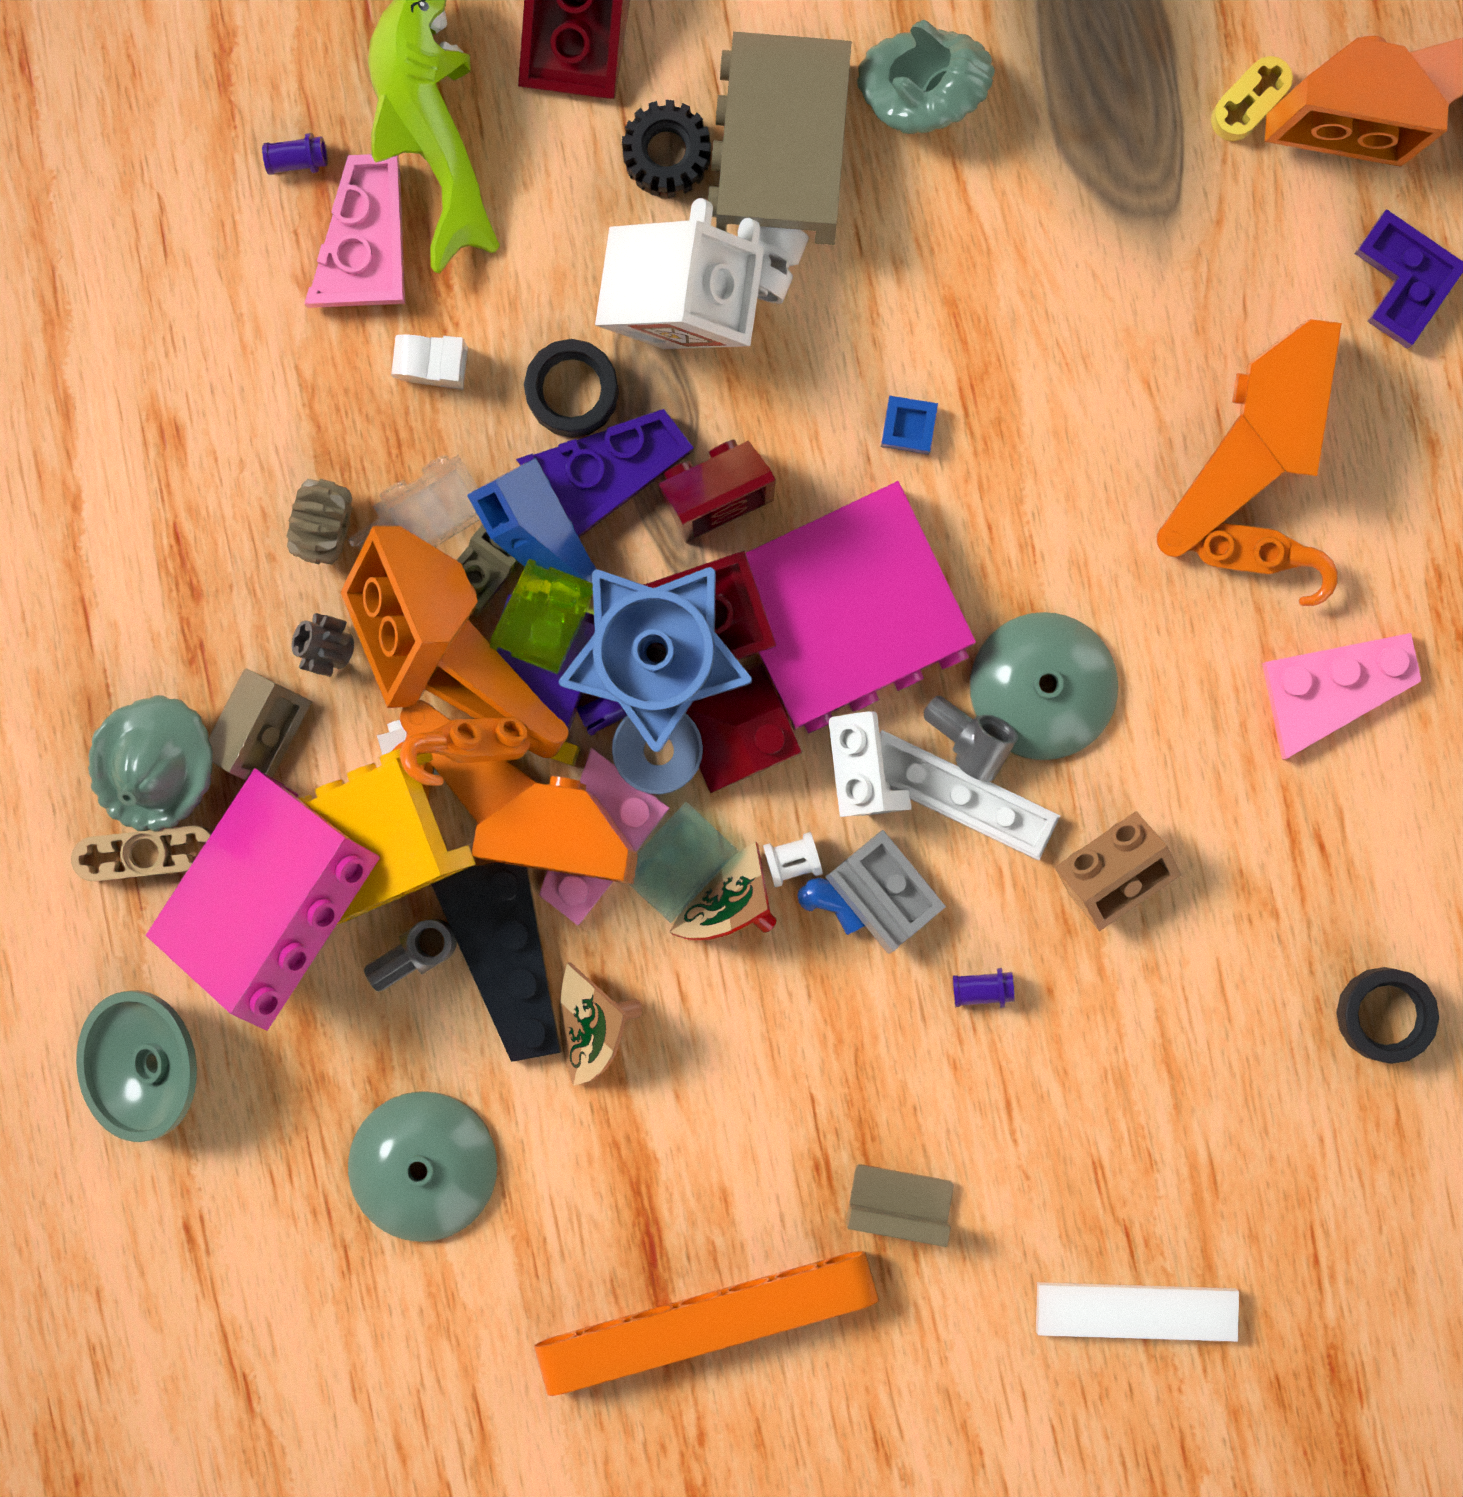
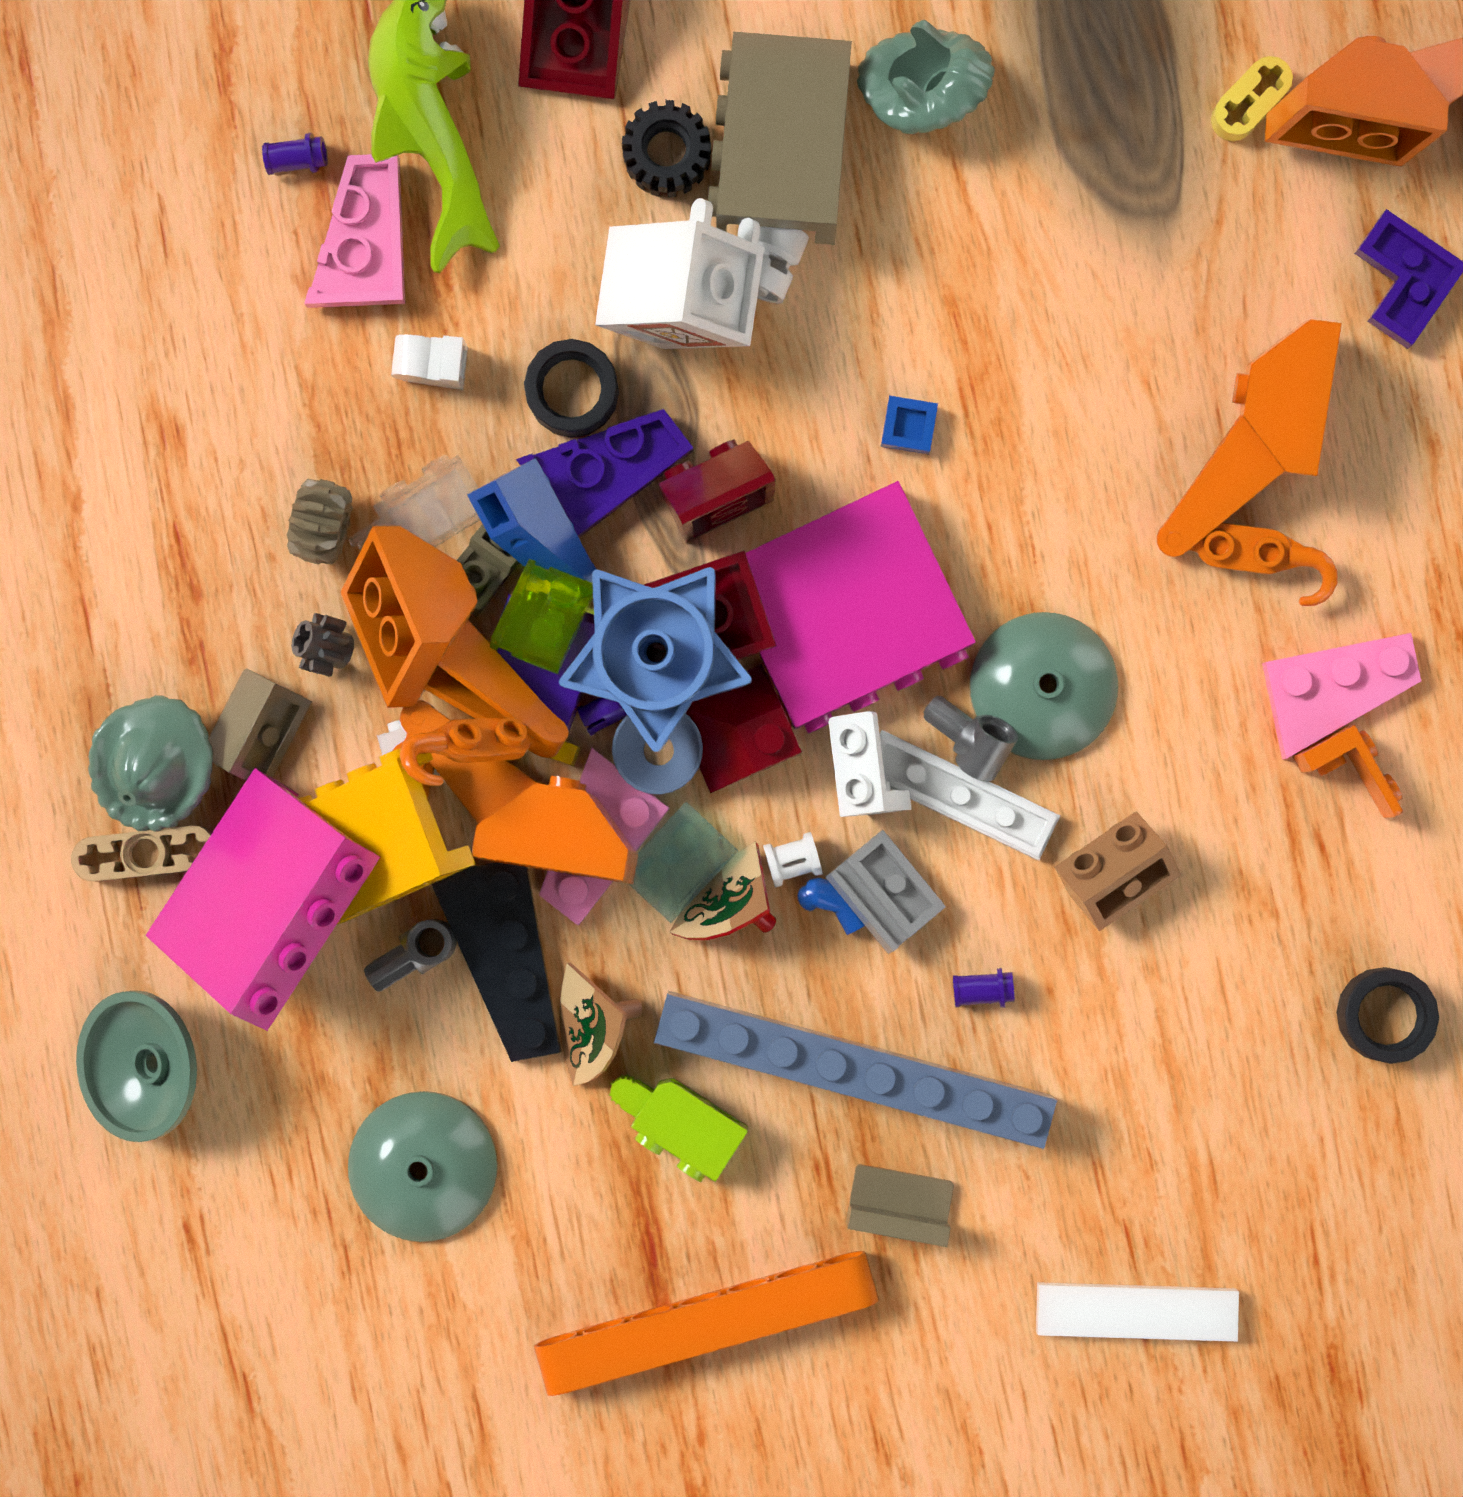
none -> lime hinge [609,1074,748,1182]
none -> sand blue brick [654,991,1057,1149]
none -> orange bracket [1292,725,1403,818]

